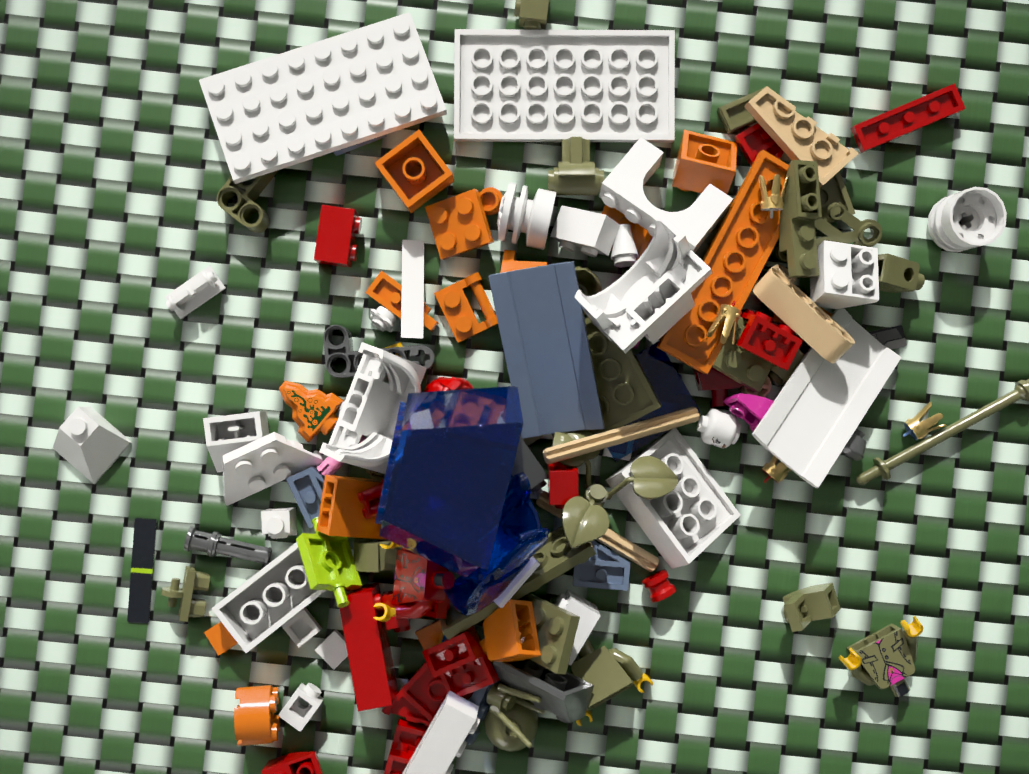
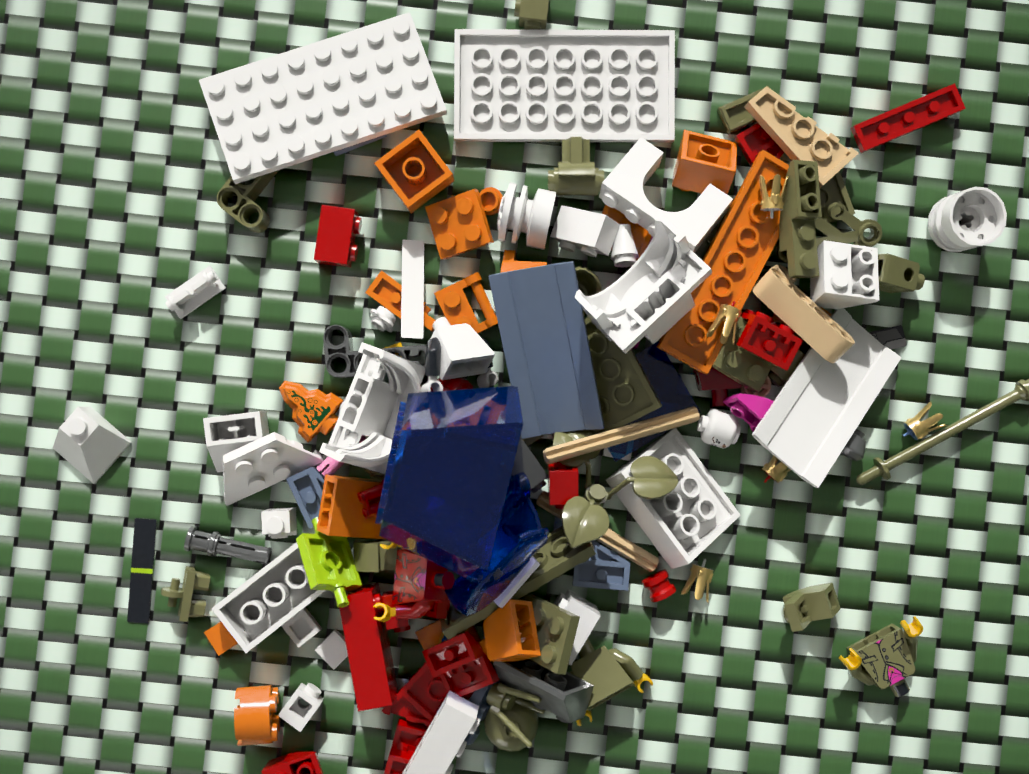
none -> white torso [421,317,499,398]
none -> pearl gold piece [681,559,714,603]

